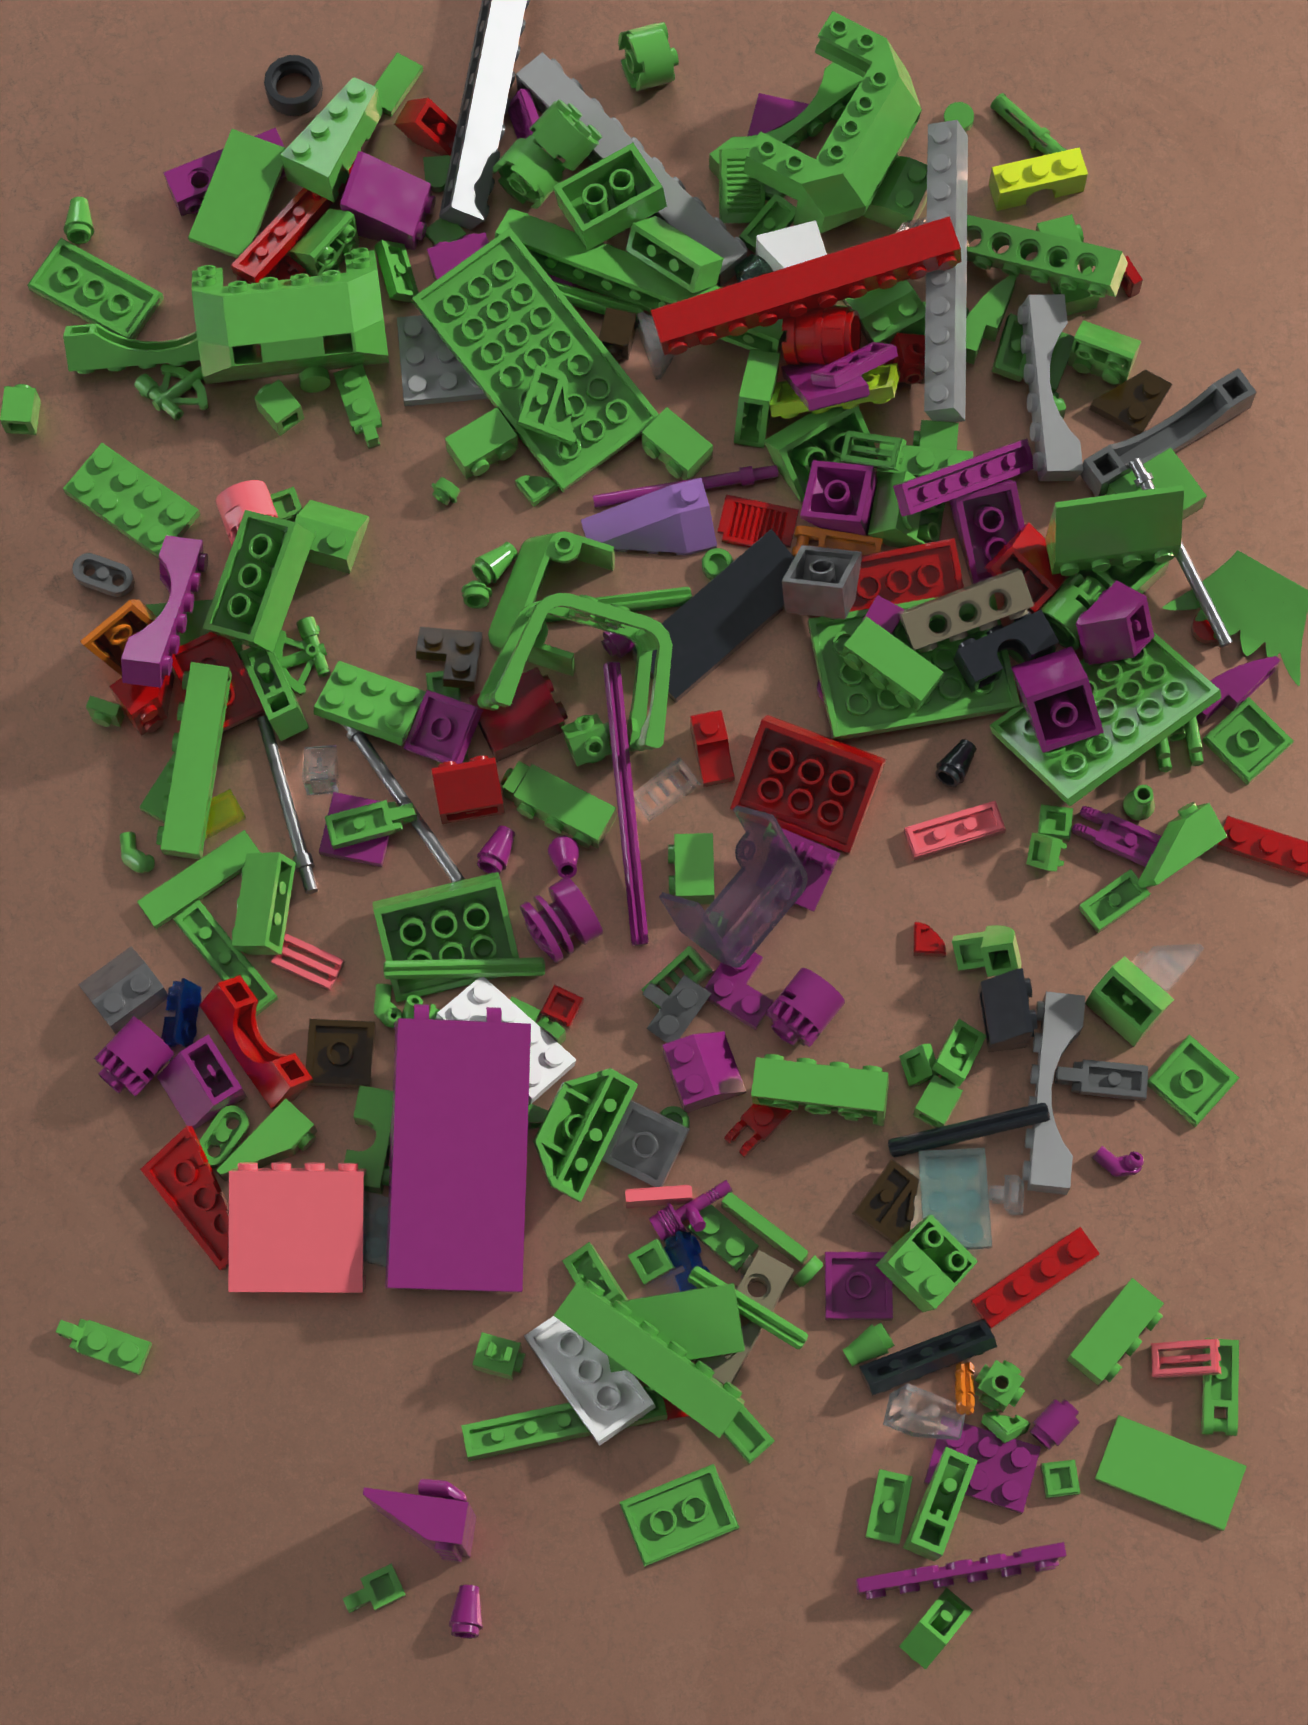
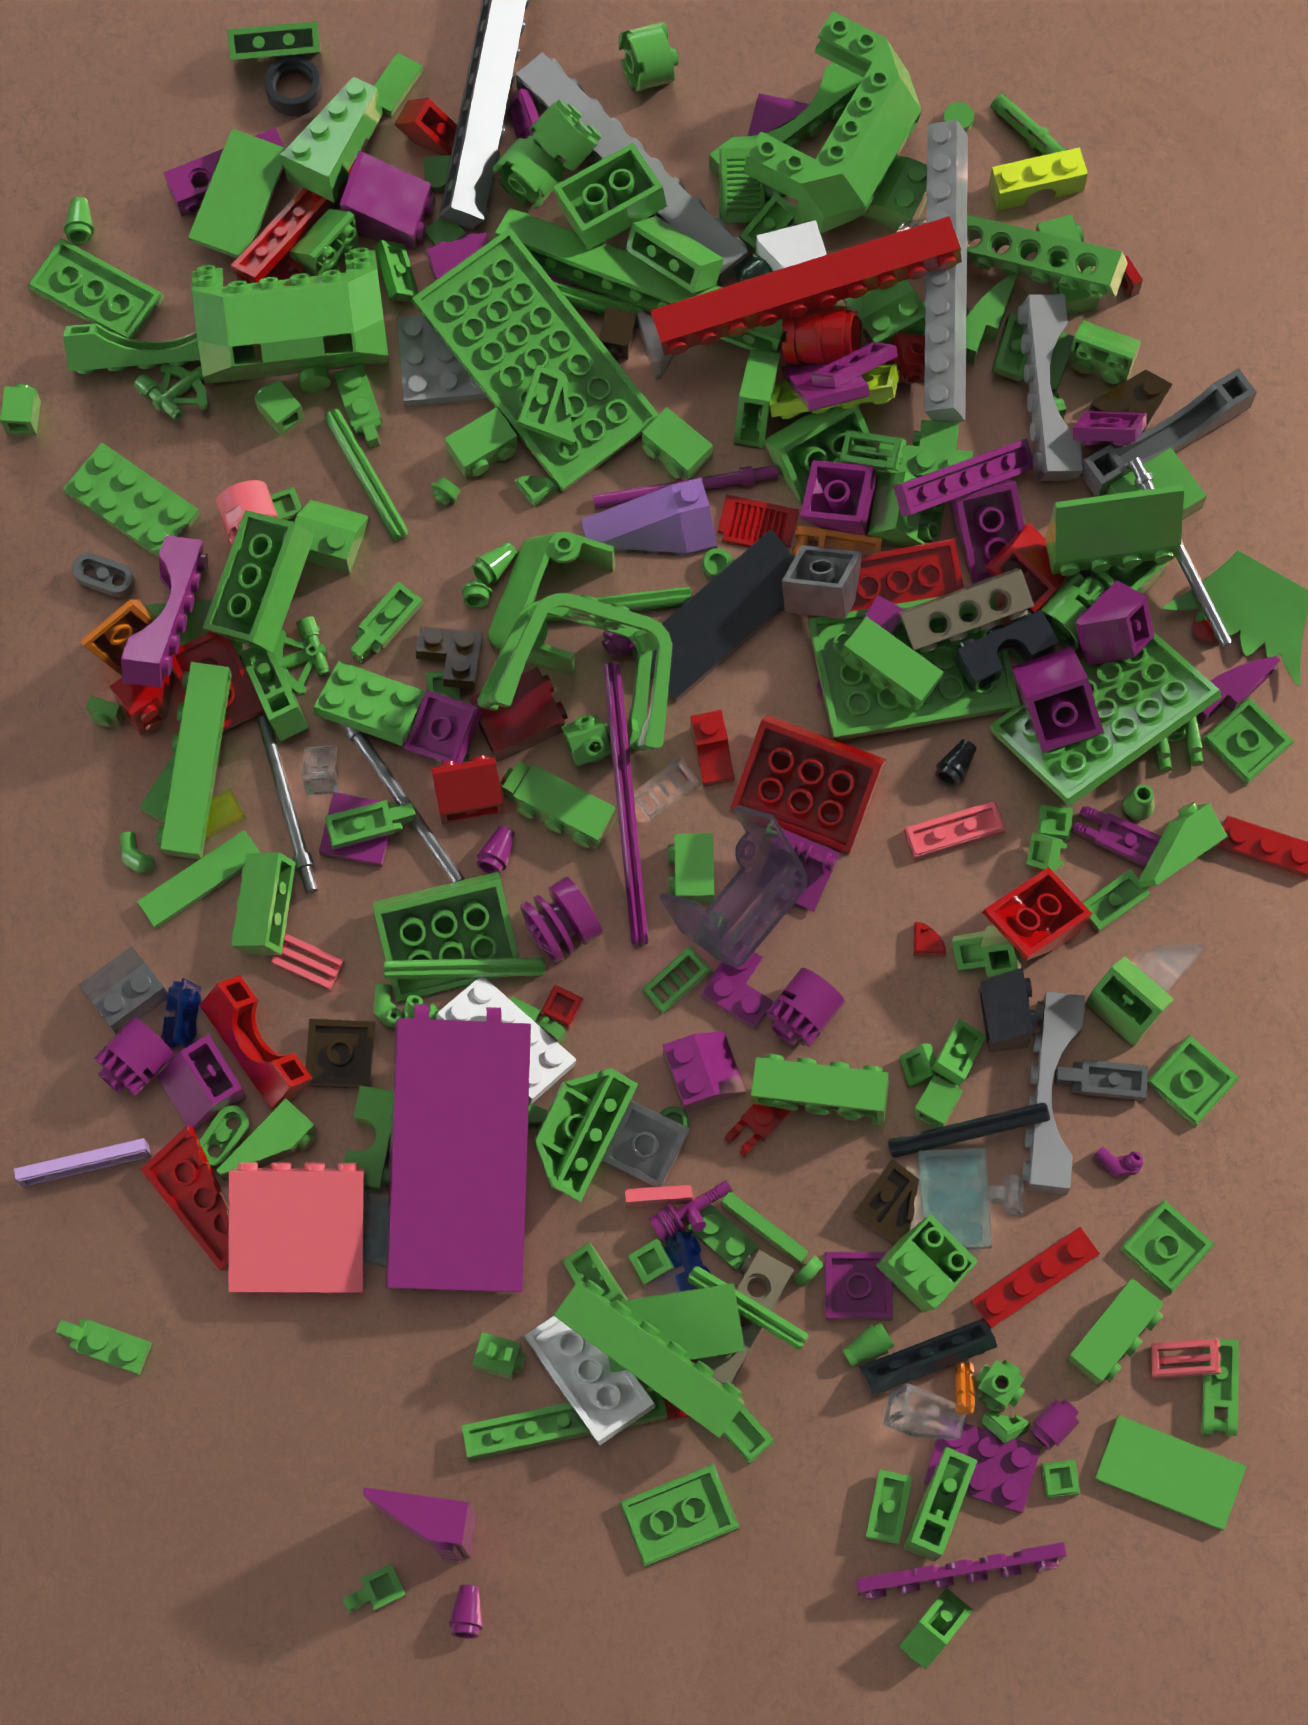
bright green tile [173,900,278,1016] -> none
magenta arm [418,1479,467,1502] -> none
magenta cone [548,835,580,878] -> none
dark grey plate [642,975,712,1043] -> none
none -> lavender tile [14,1138,151,1187]
none -> bright green brick [227,21,321,60]
none -> bright green axle [325,409,408,541]
none -> bright green hinge [350,582,423,663]
none -> red slope [982,867,1093,960]
none -> magenta plate [1073,411,1147,446]
none -> bright green tile [1120,1200,1215,1294]

